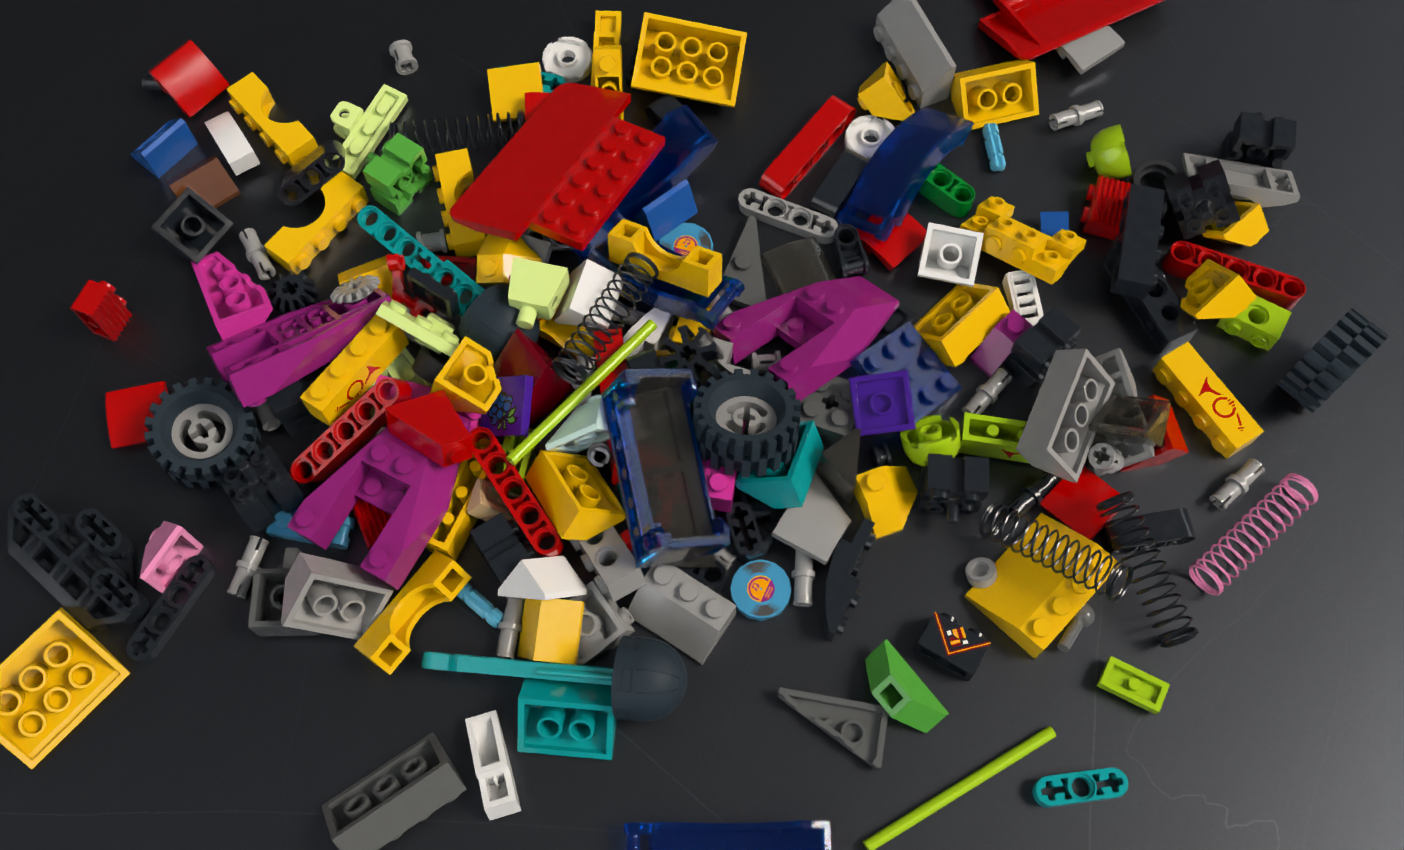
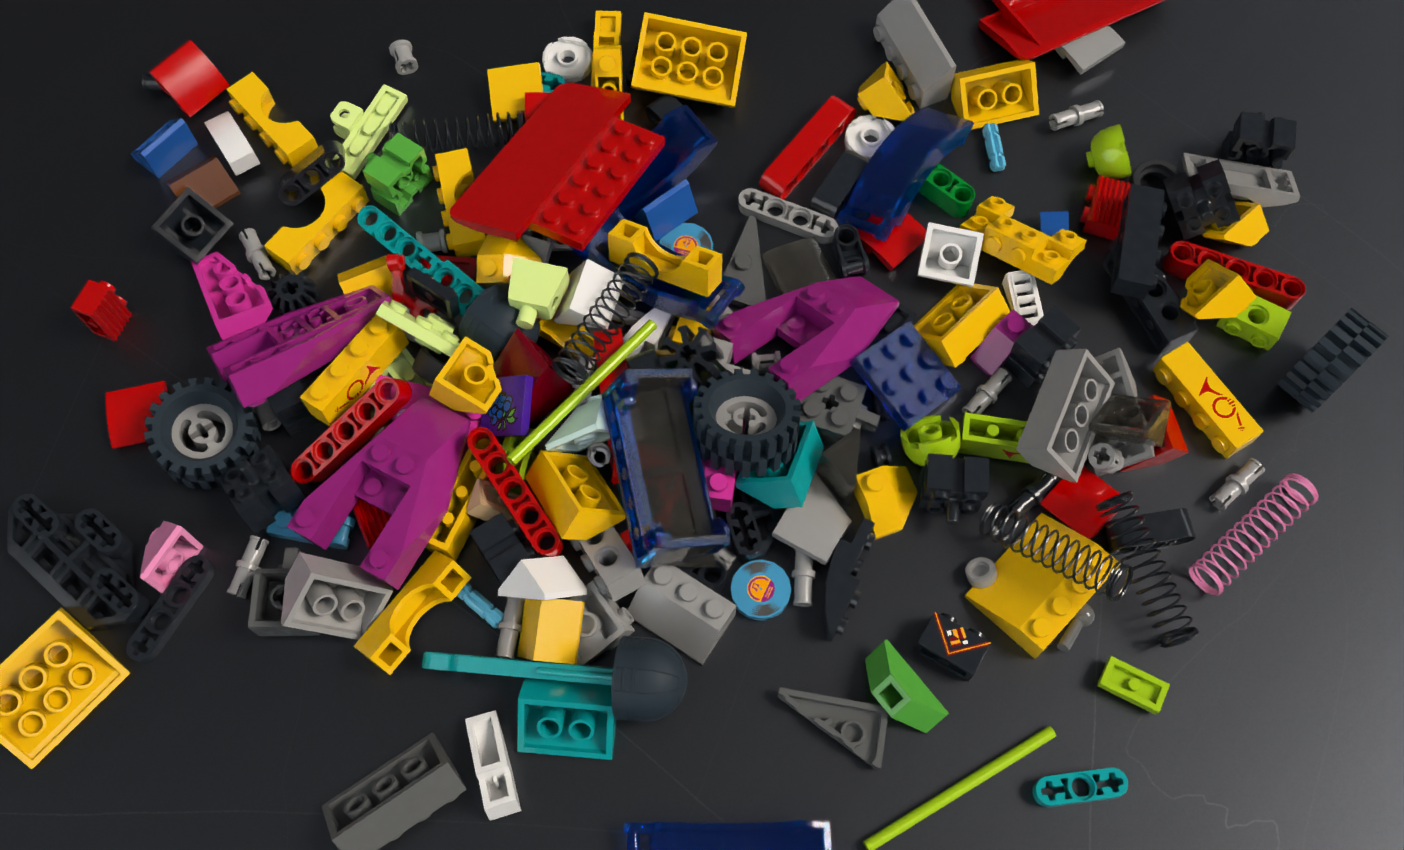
light grey gear [330,275,380,304] -> none
red slope [385,390,473,468] -> none
dark purple tile [849,370,916,437] -> none

